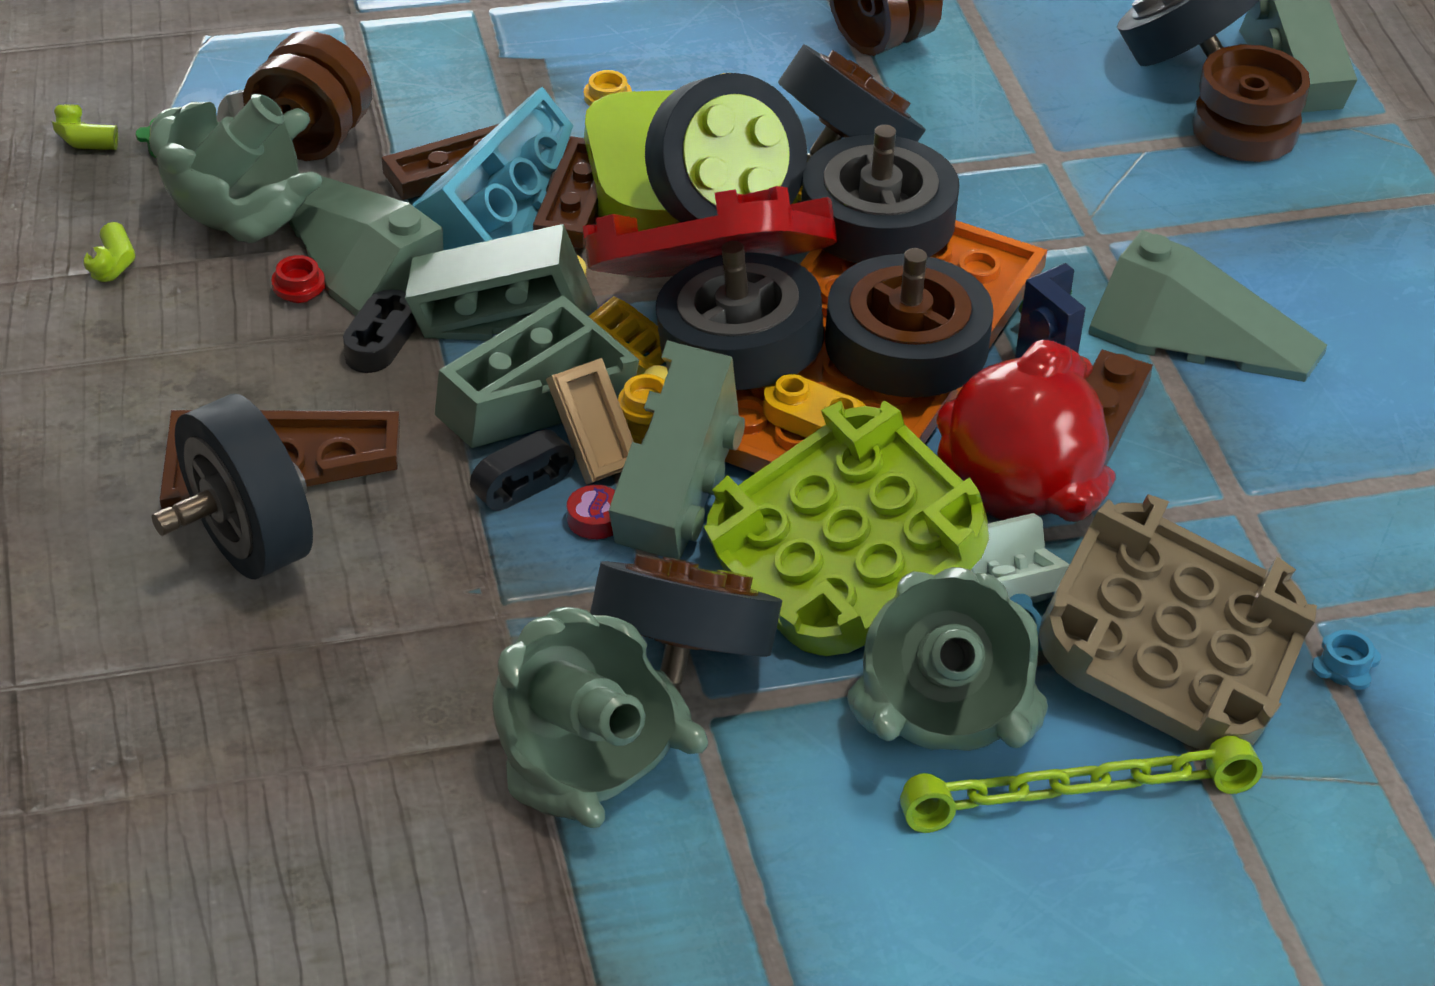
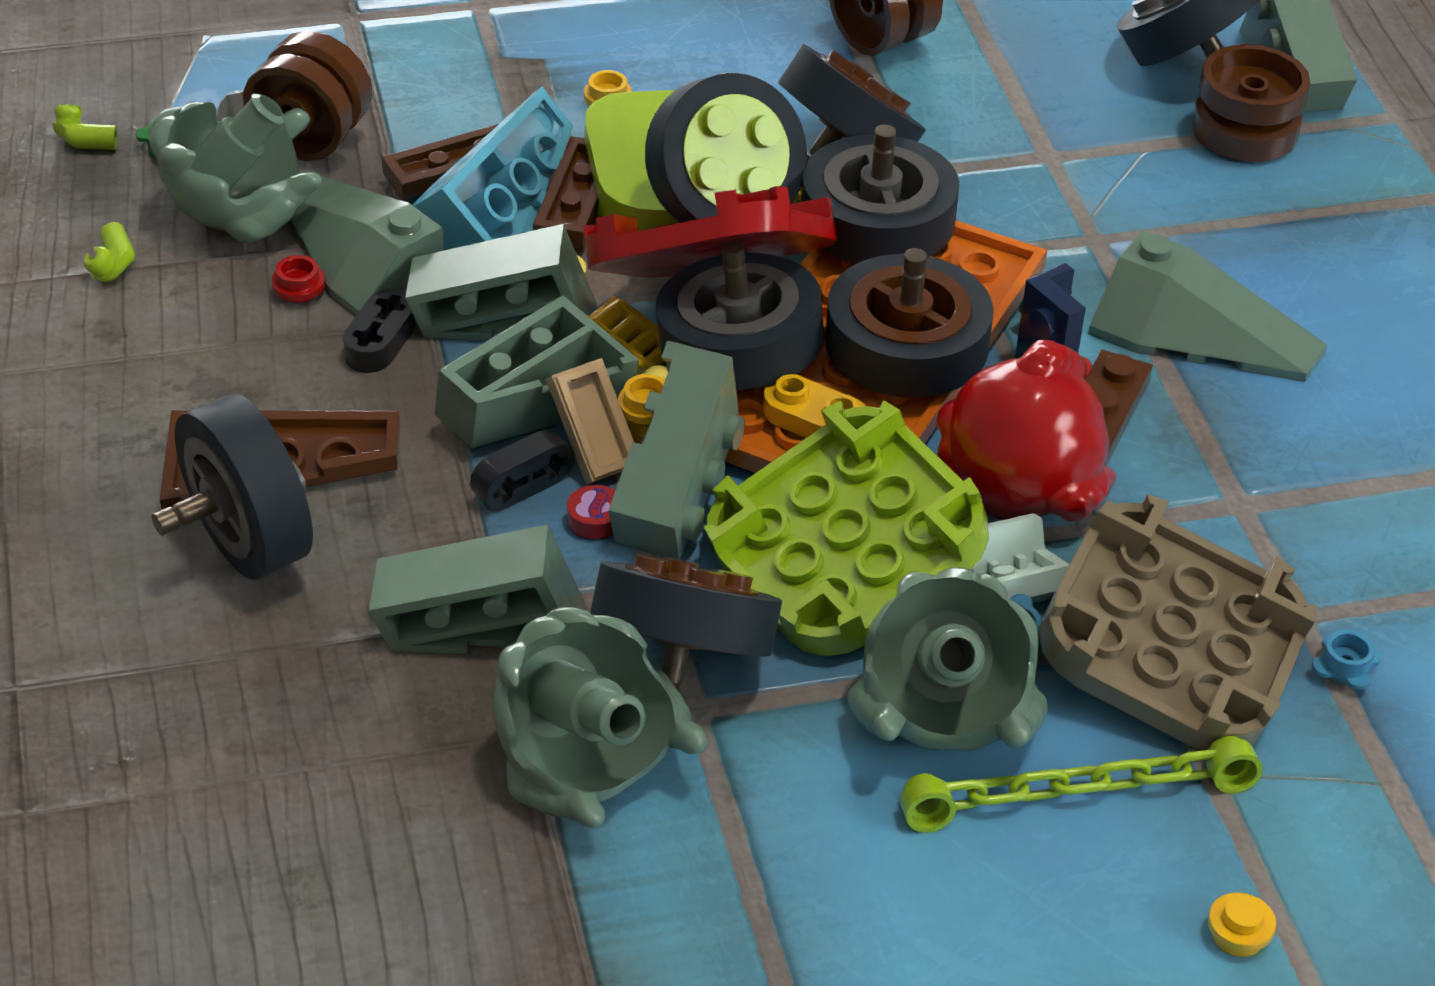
none -> sand green wedge [368,524,587,655]
none -> yellow plate [1208,892,1276,957]

